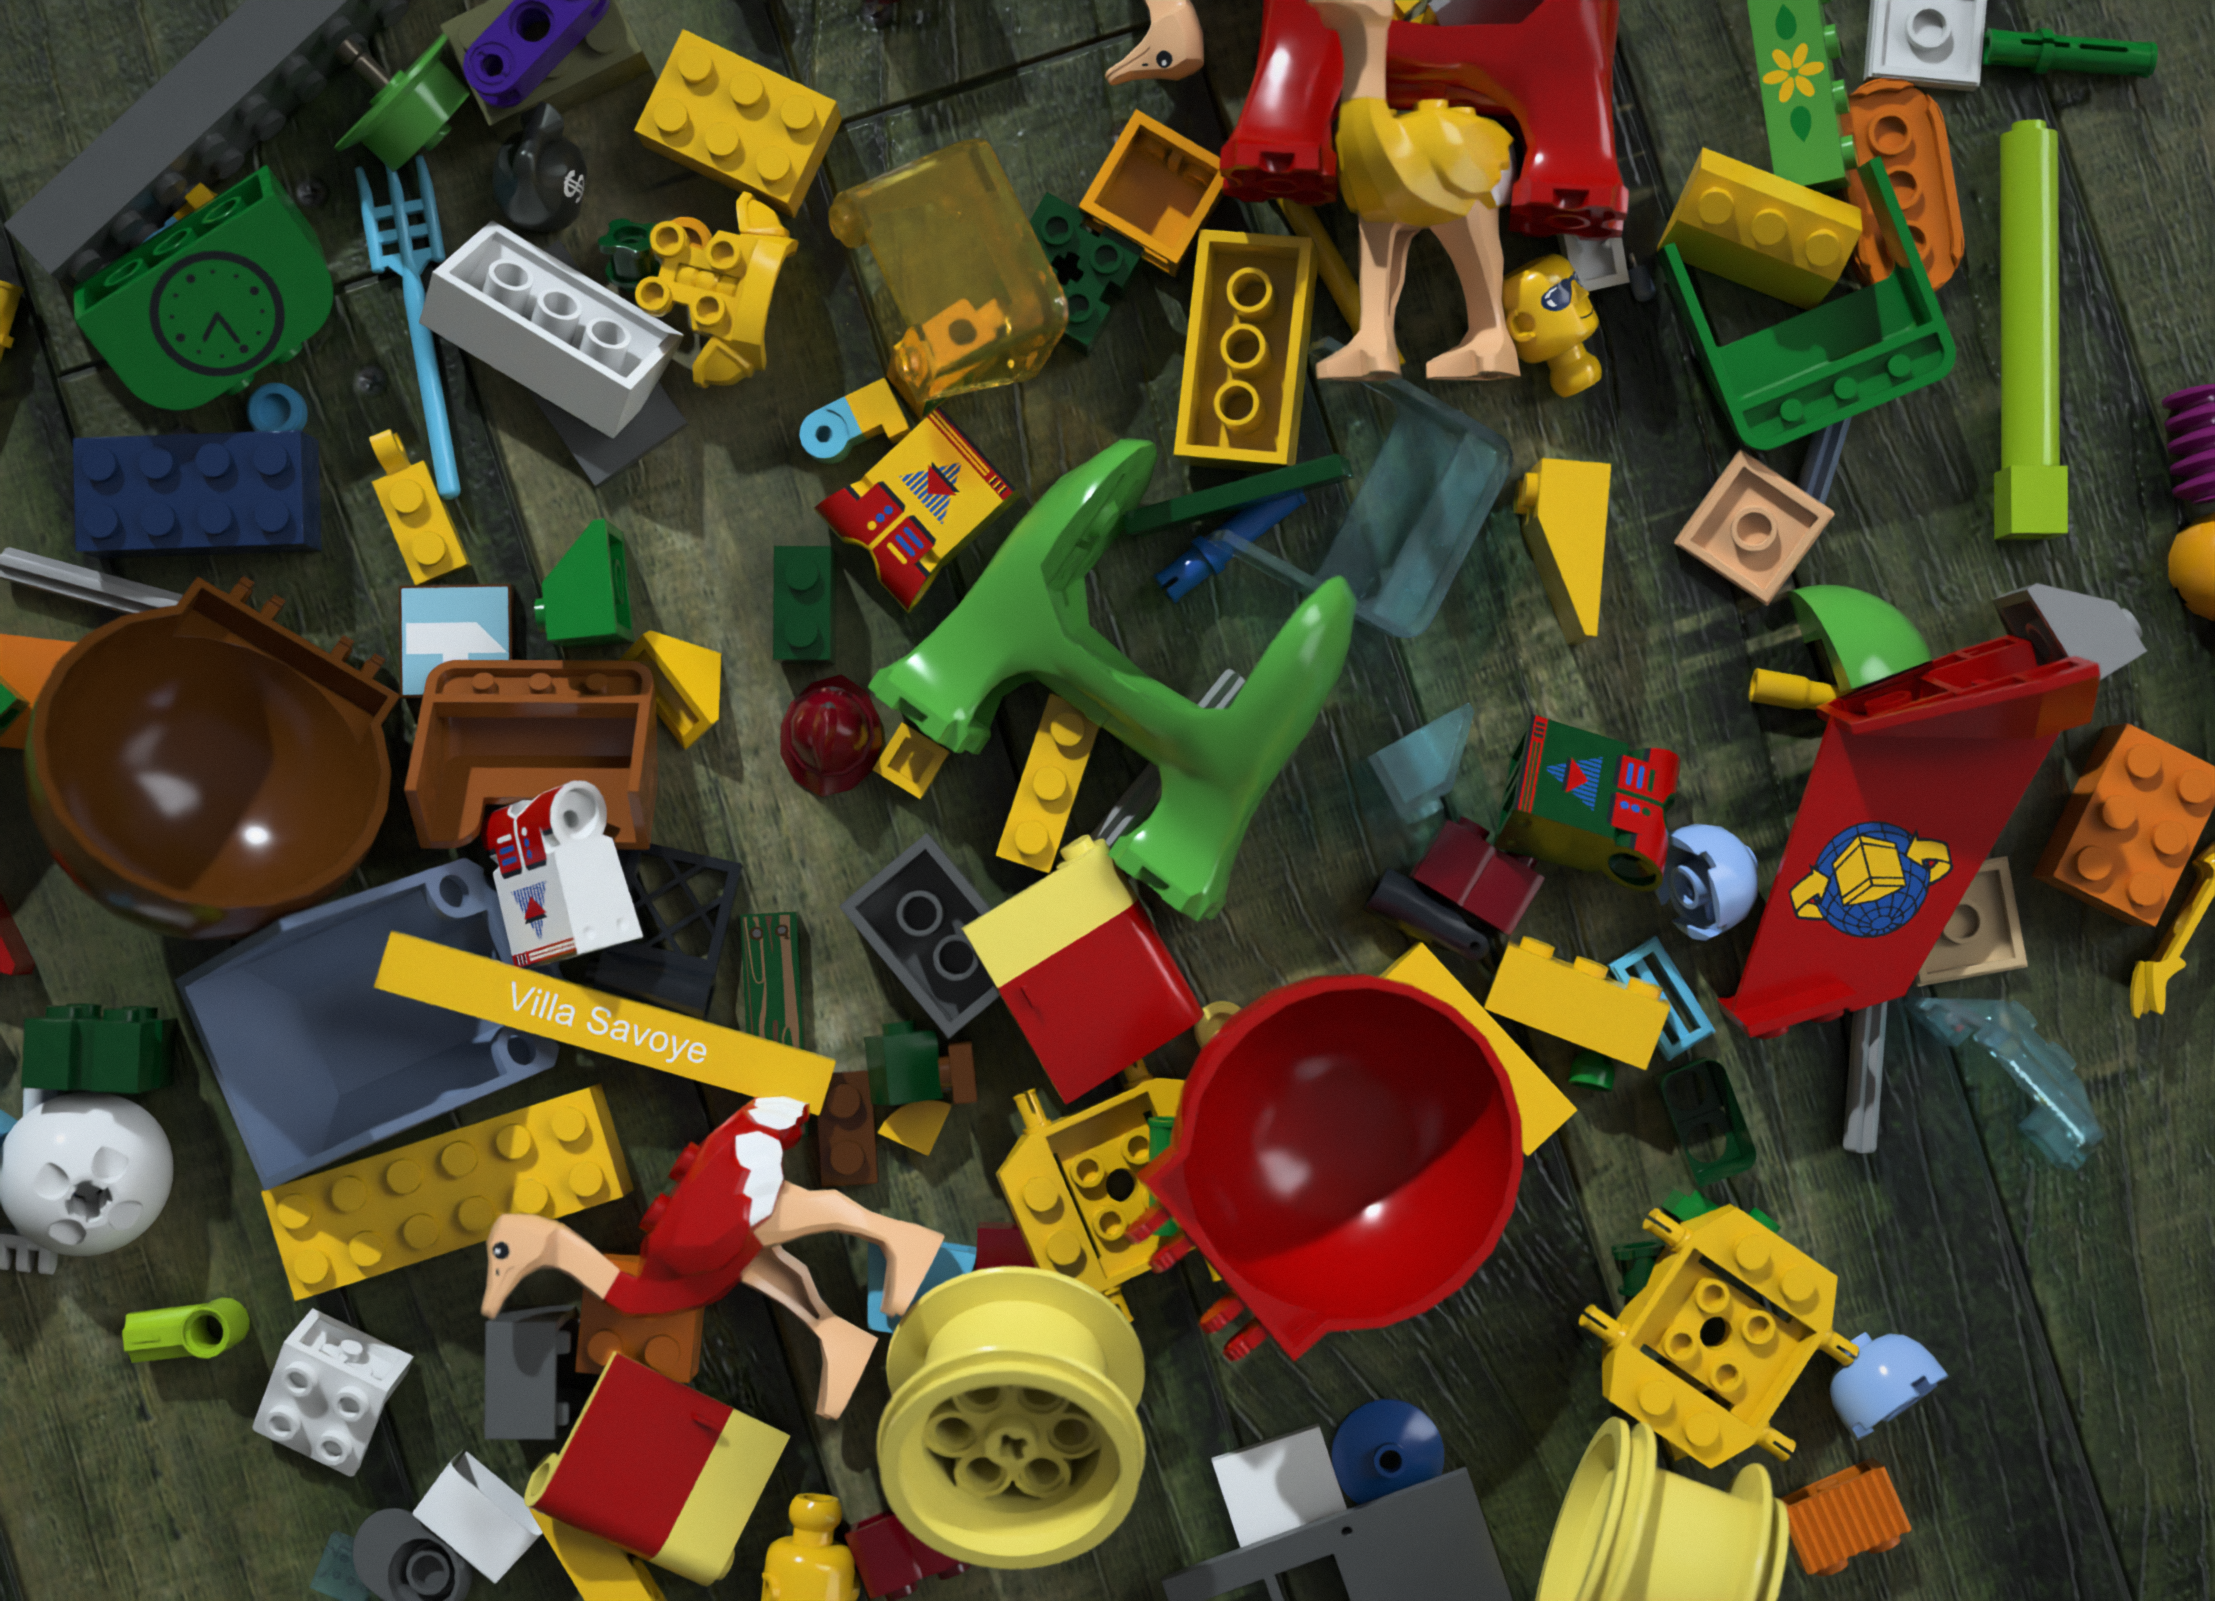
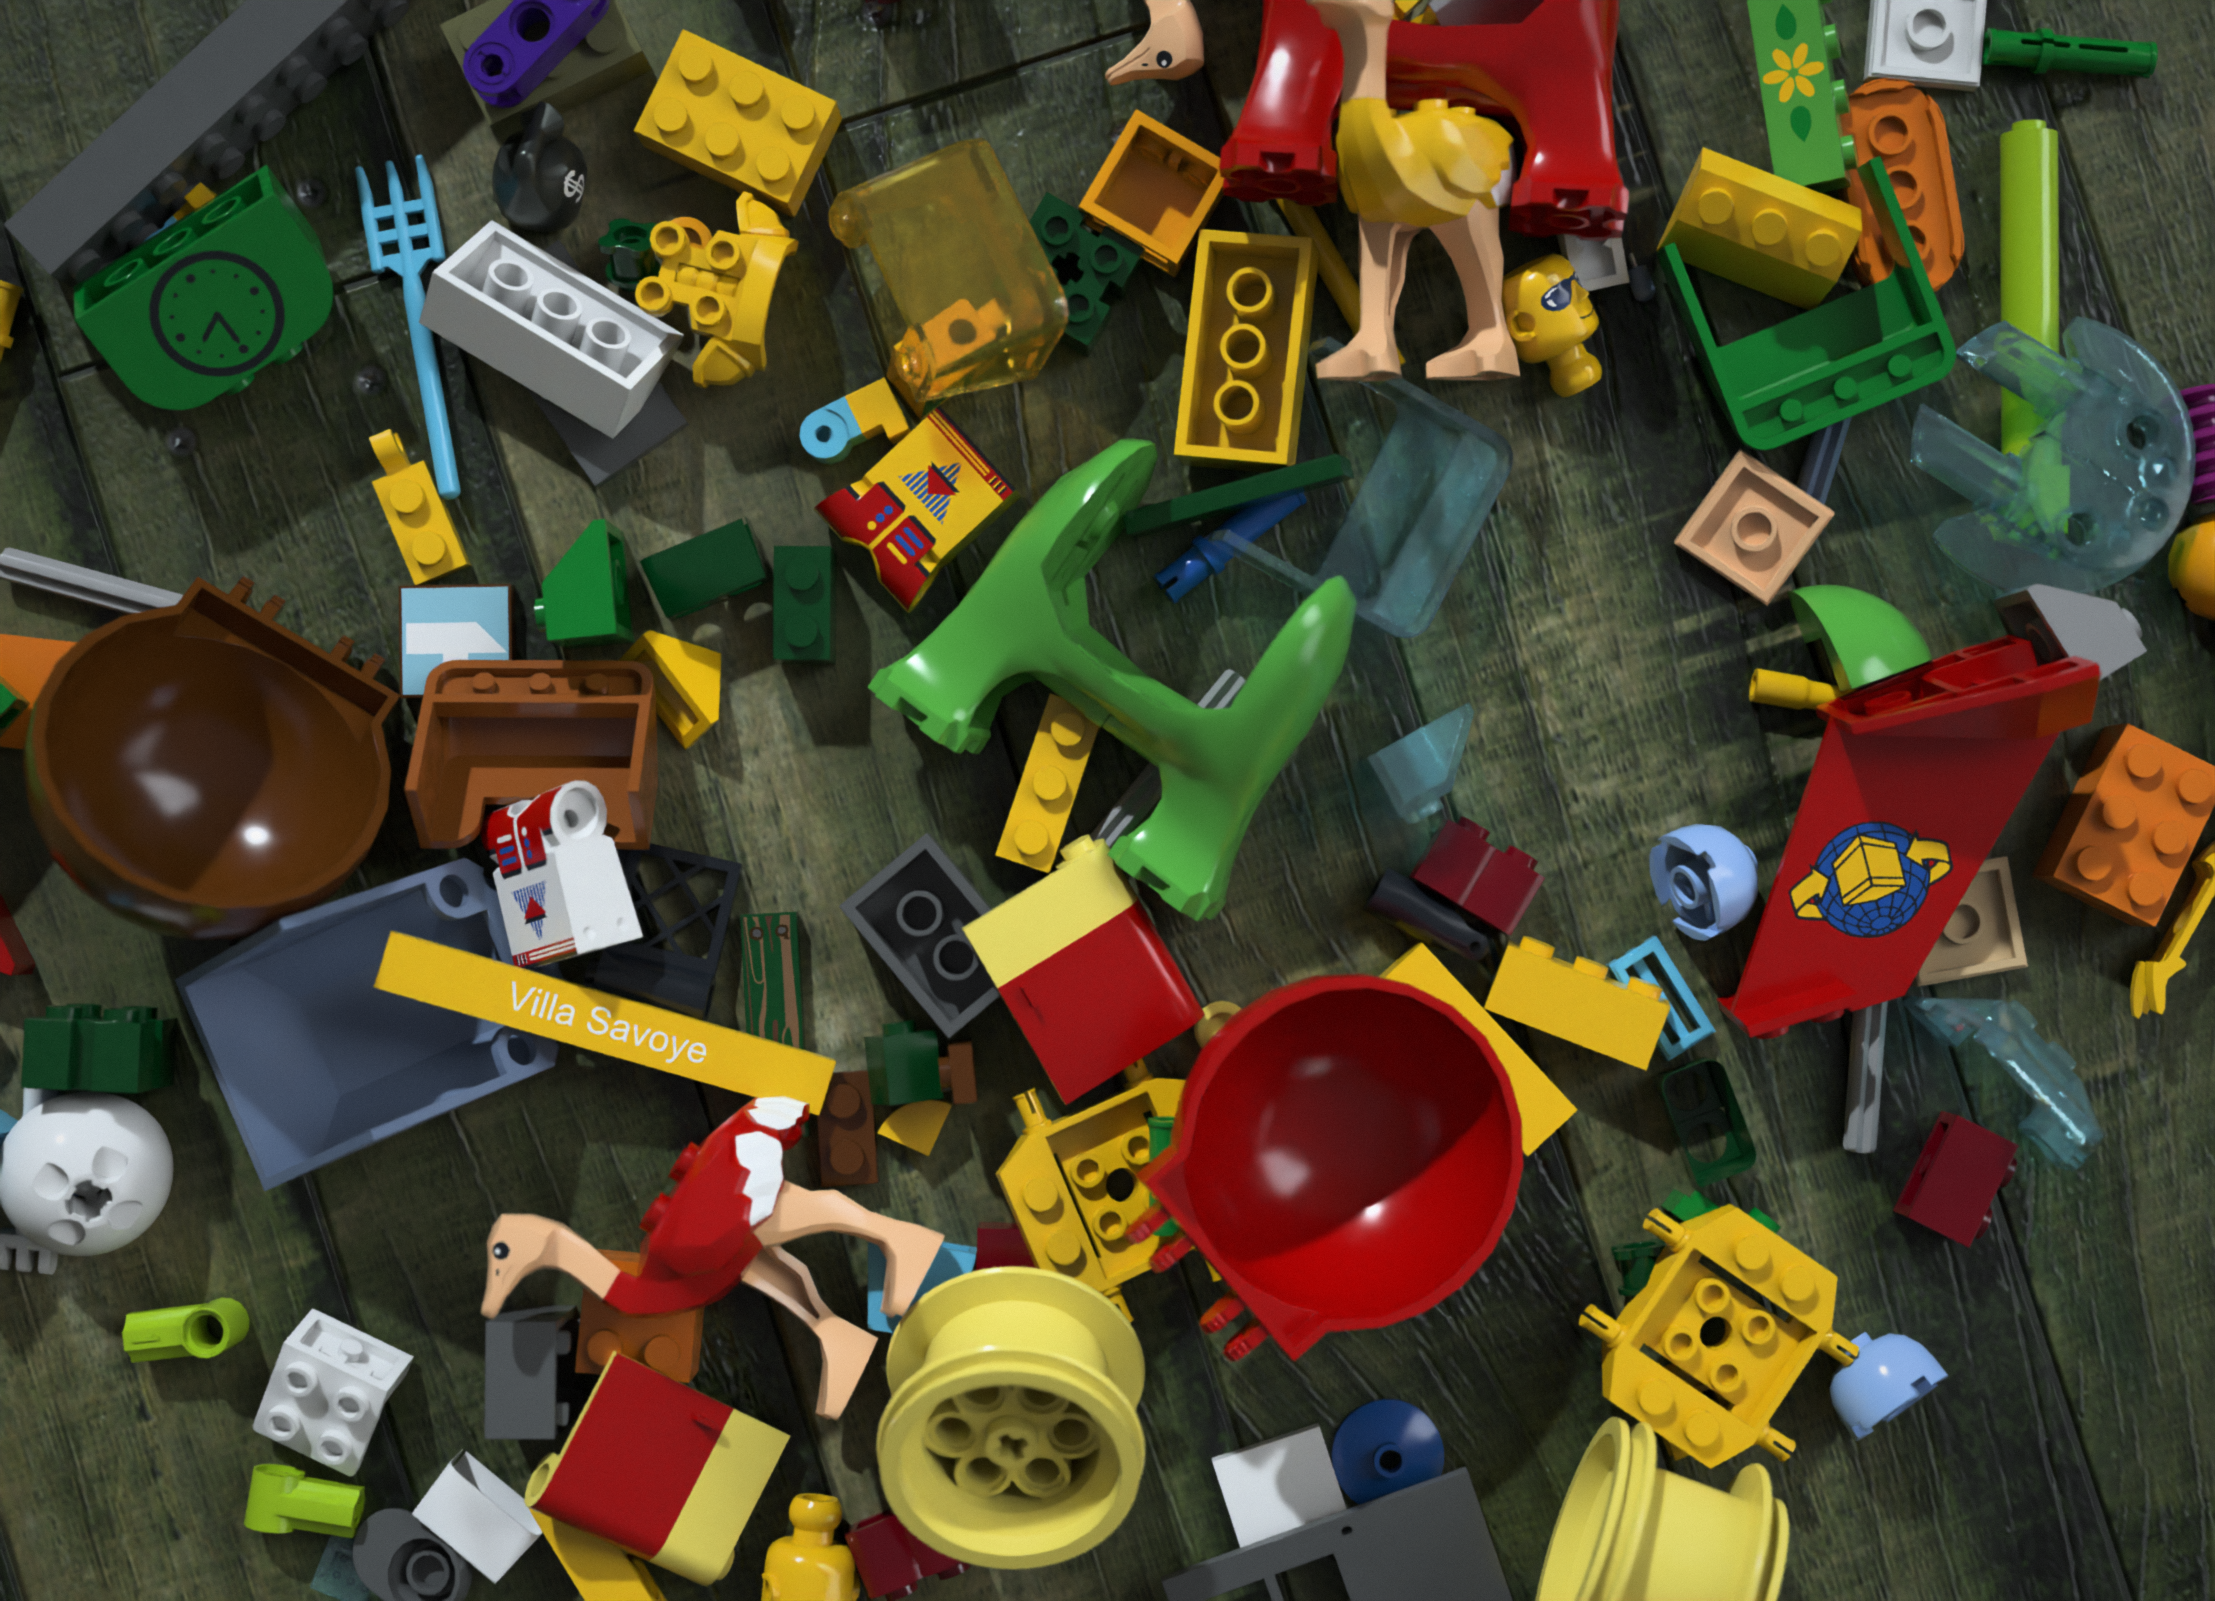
dark blue brick [73,430,322,559] -> none
dark azure tile [246,383,308,432] -> none
yellow brick [261,1083,634,1301] -> none
bright green piece [334,33,471,172] -> none
dark red piece [780,674,882,797] -> none
yellow tile [872,722,951,800] -> none
dark green piece [1493,714,1681,892] -> none
yellow slope [1513,458,1611,645] -> none
green hinge [1567,1049,1615,1092] -> none
orange brick [1778,1457,1912,1576] -> none
none -> lime piece [244,1464,366,1538]
none -> dark green piece [640,517,771,621]
none -> dark red brick [1893,1111,2019,1248]
none -> clear light blue piece [1910,316,2196,594]

